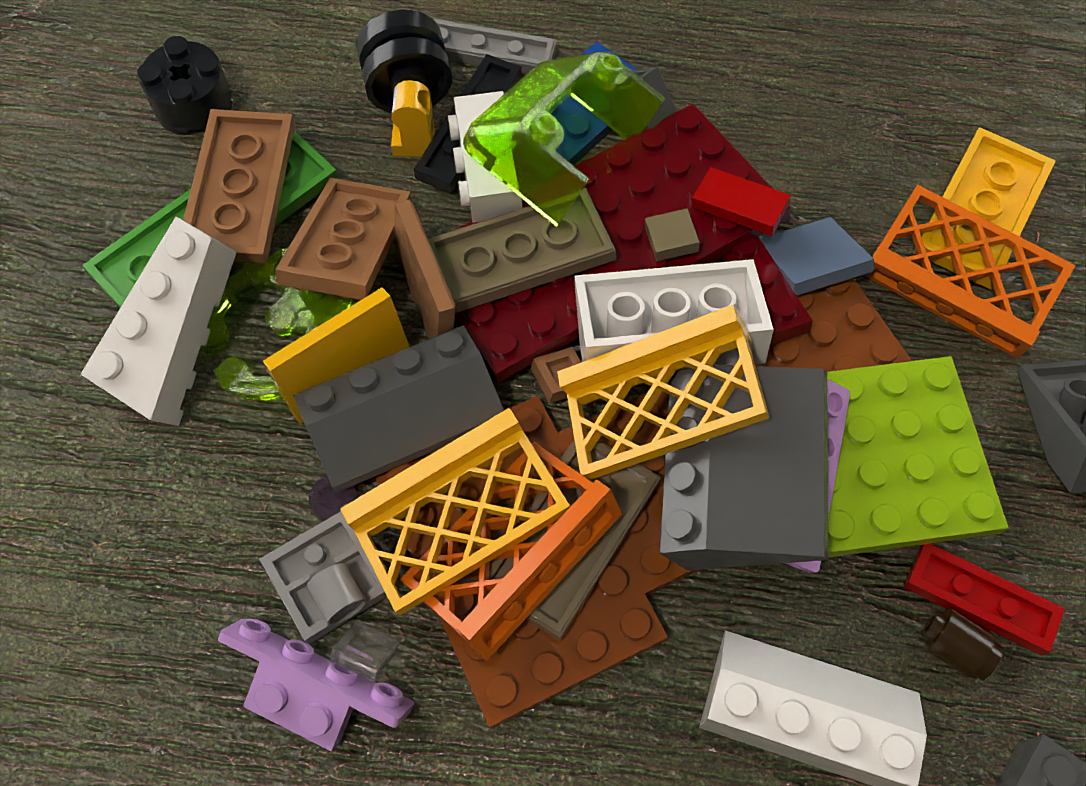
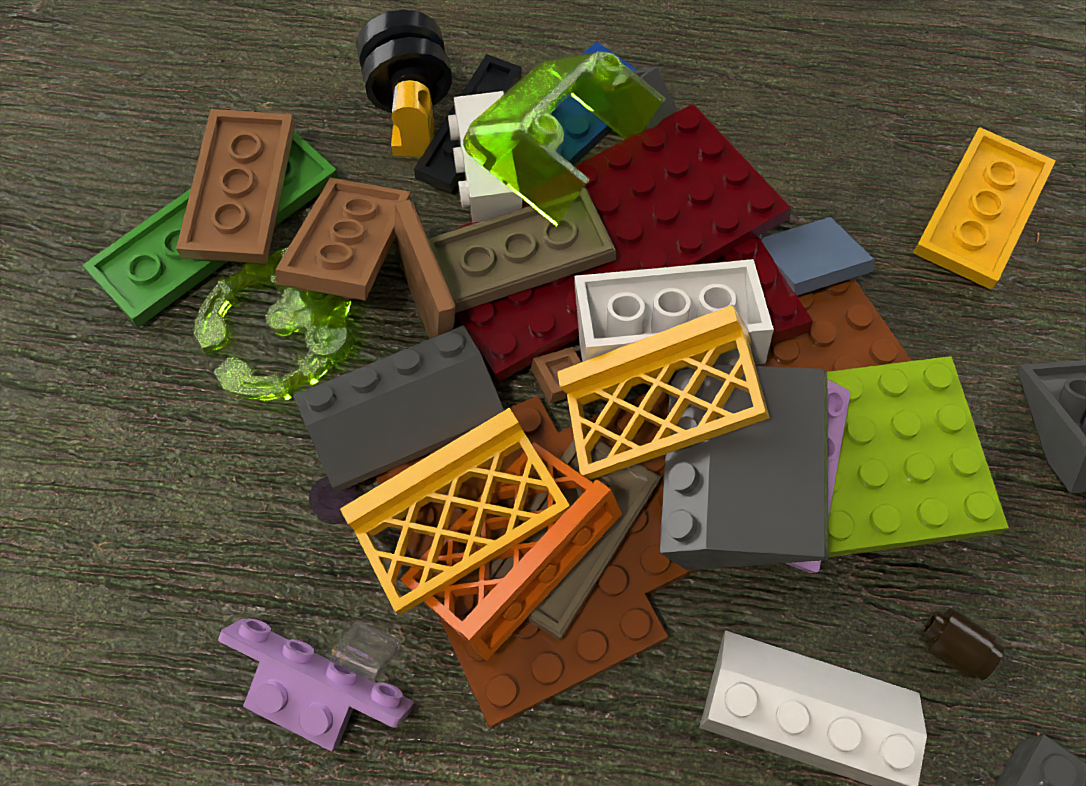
white wedge [81,217,236,426] -> none
black brick [137,36,232,135] -> none
light grey plate [259,511,387,644] -> none
yellow tile [263,287,410,424] -> none
light grey tile [433,18,557,78] -> none
dark tan tile [645,208,700,261] -> none
red tile [692,167,791,236] -> none
orange fence [862,184,1076,359] -> none
red plate [903,544,1065,656] -> none

